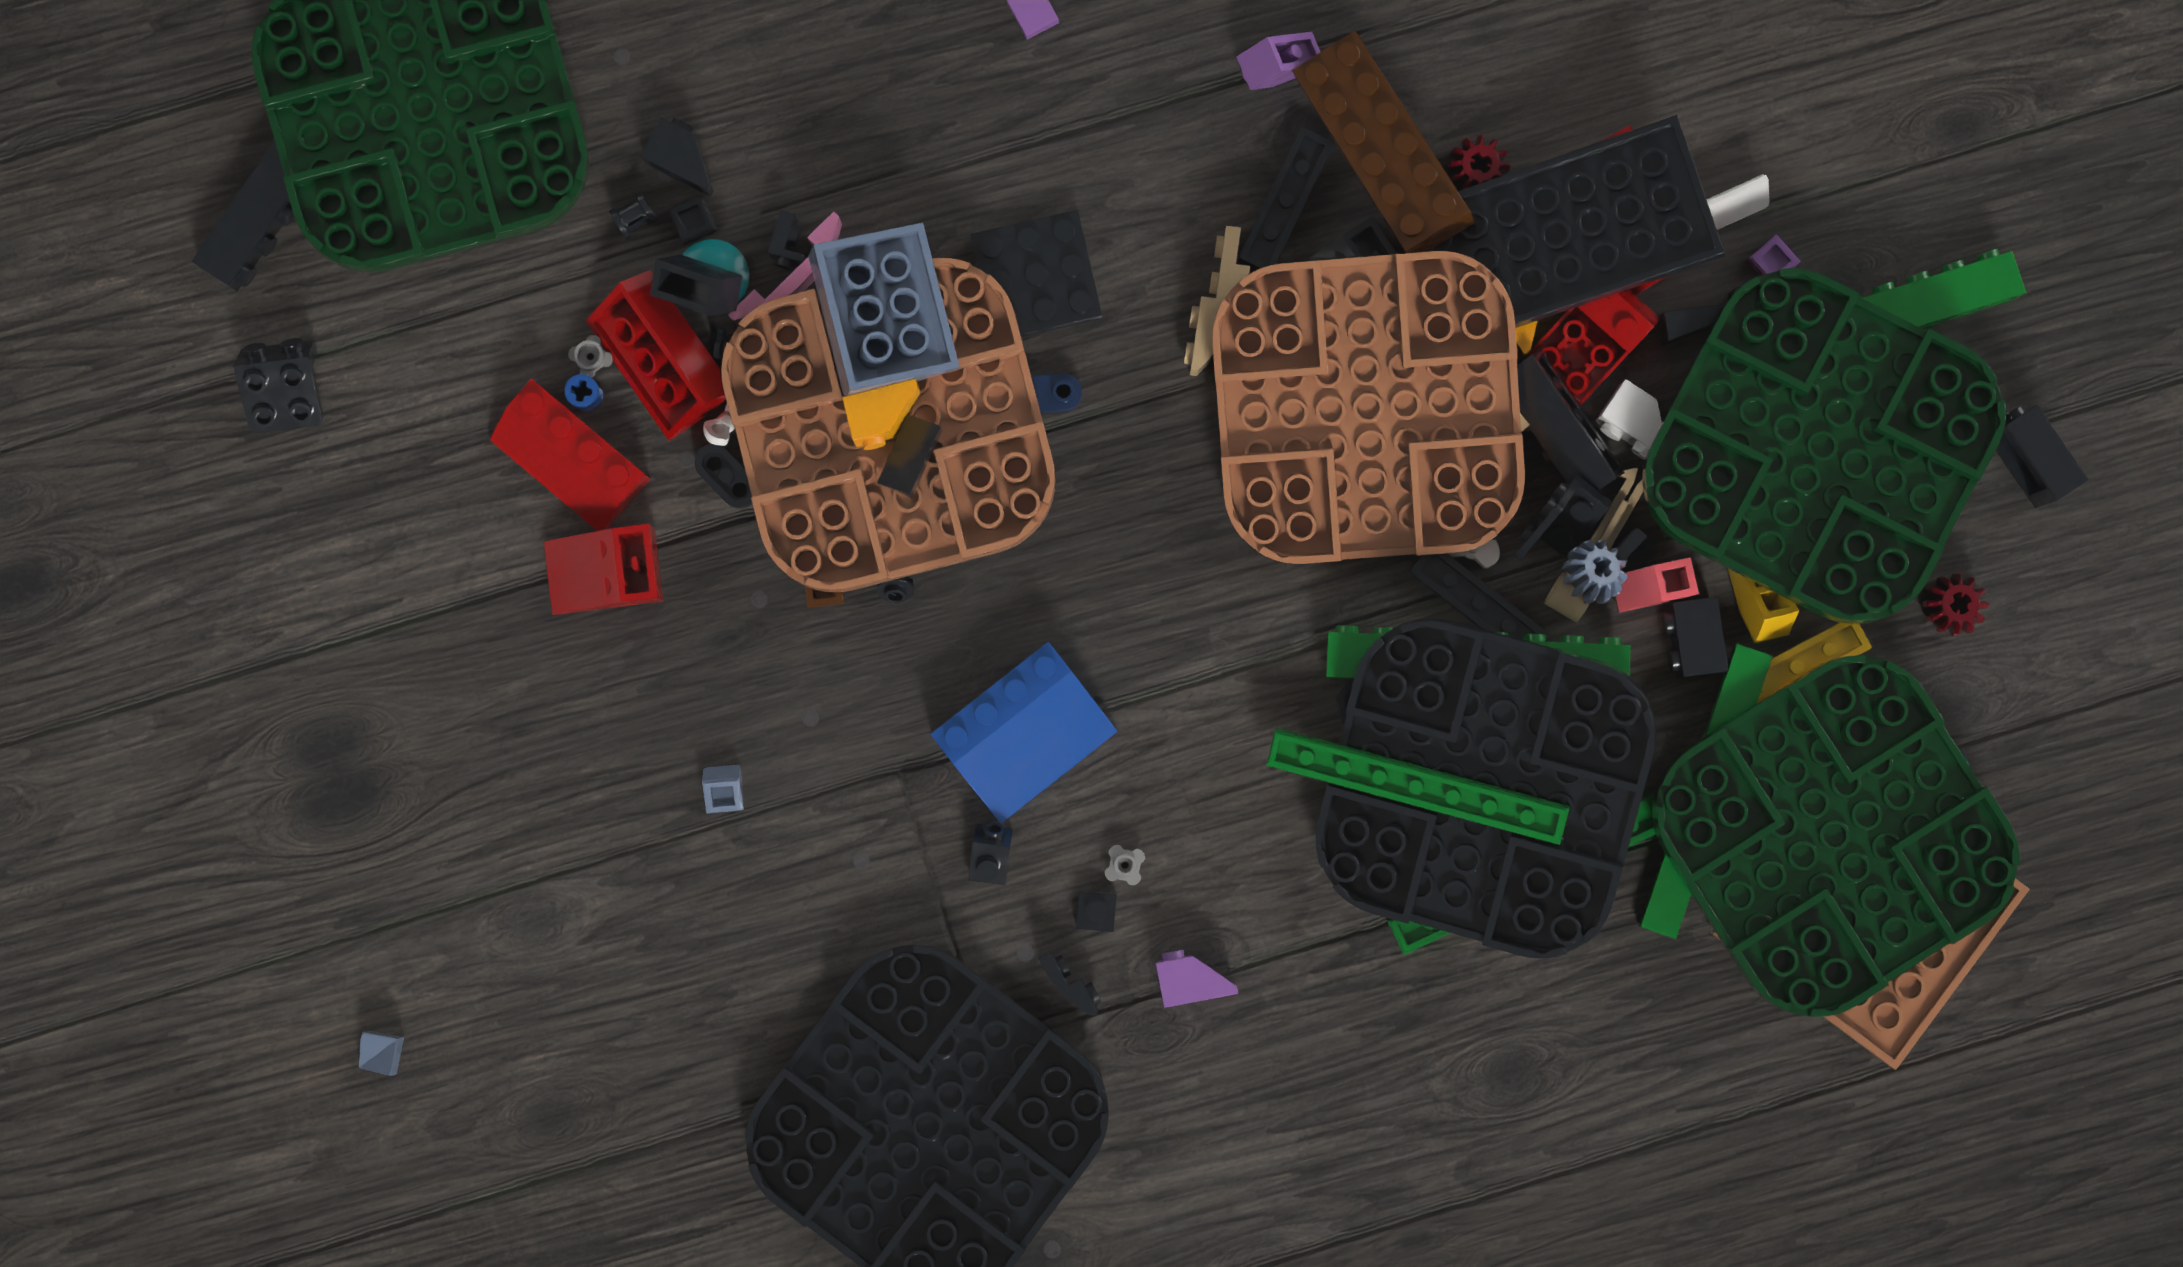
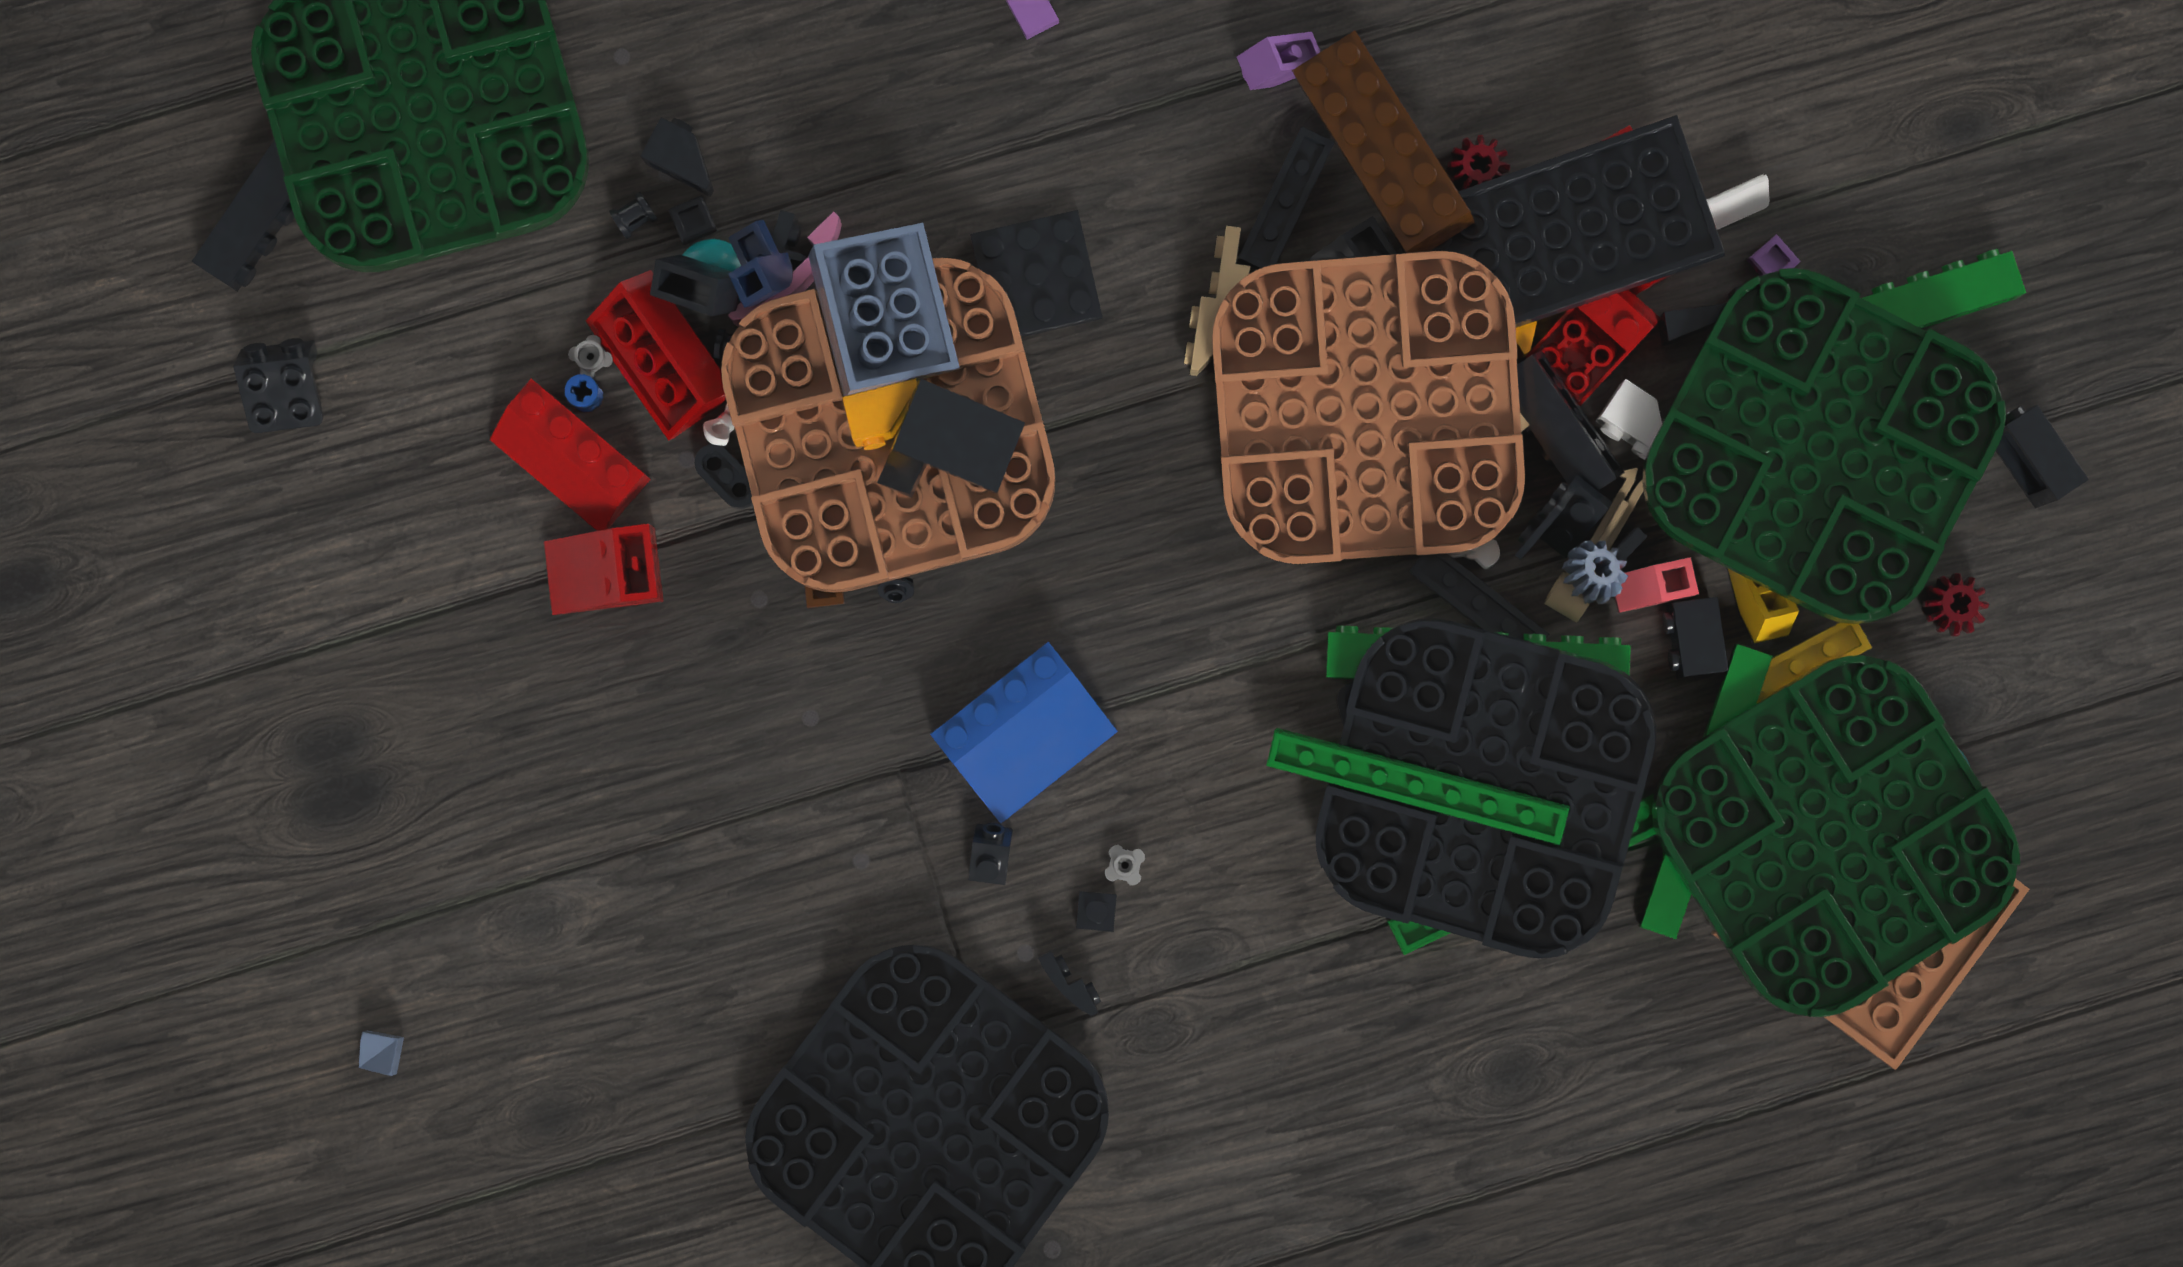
sand blue slope [702,765,744,813] -> none
dark blue plate [1031,373,1082,414] -> none
medium lavender slope [1155,949,1238,1008] -> none
none -> dark blue brick [728,220,793,308]
none -> black tile [891,379,1025,493]

